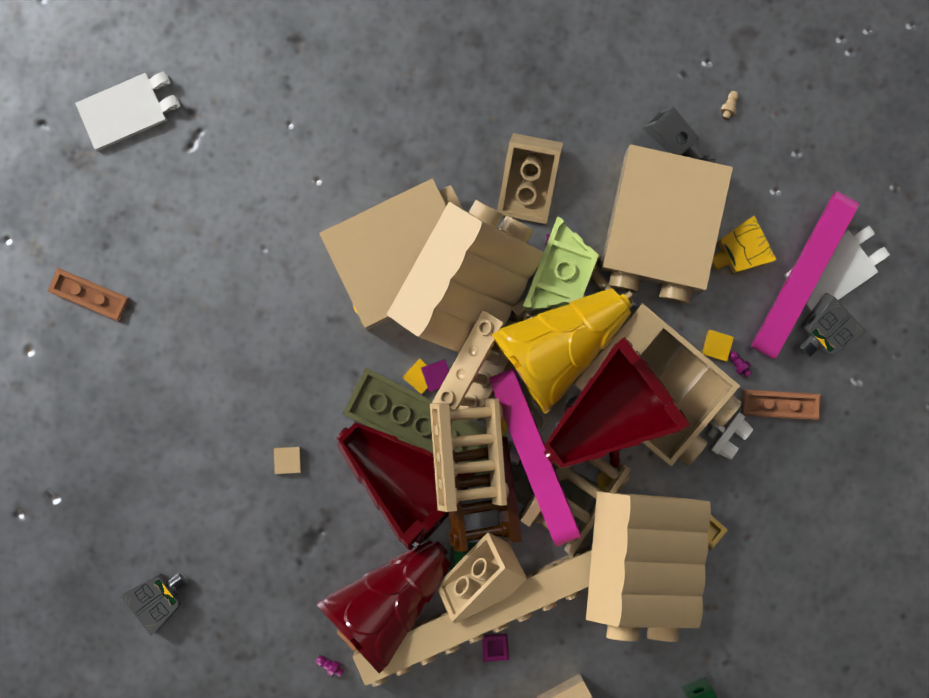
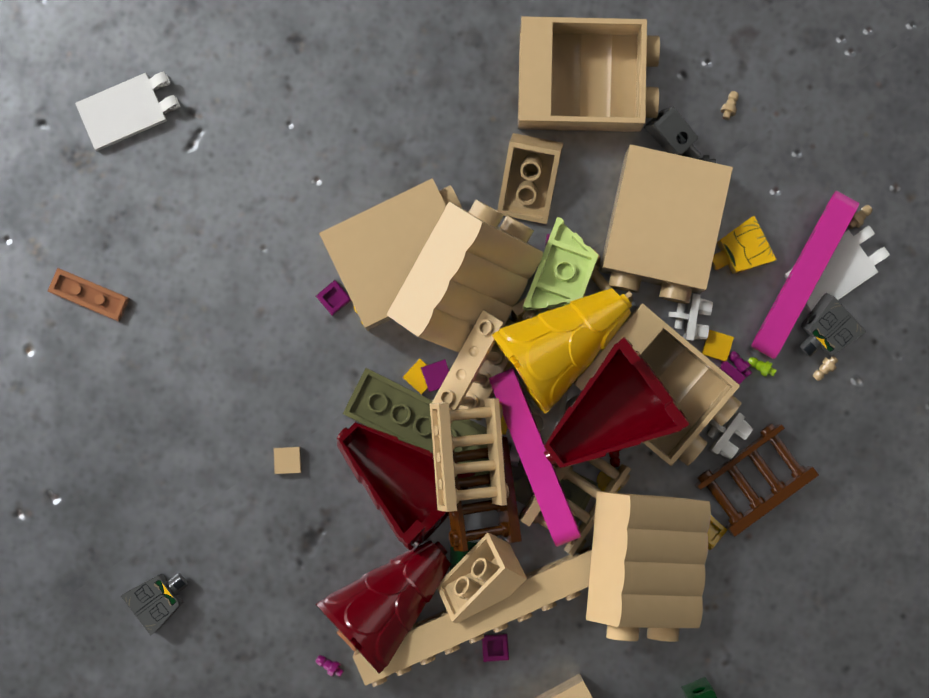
nougat tile [741,390,821,420] -> none
none -> magenta tile [316,280,351,316]
none -> tan brick [518,16,660,132]
none -> white hips [668,294,713,342]
none -> reddish brown fence [695,423,819,537]
none -> magenta tile [718,361,746,384]
none -> lime piece [748,357,777,377]
none -> tan piece [813,355,839,381]
none -> tan piece [848,205,873,229]

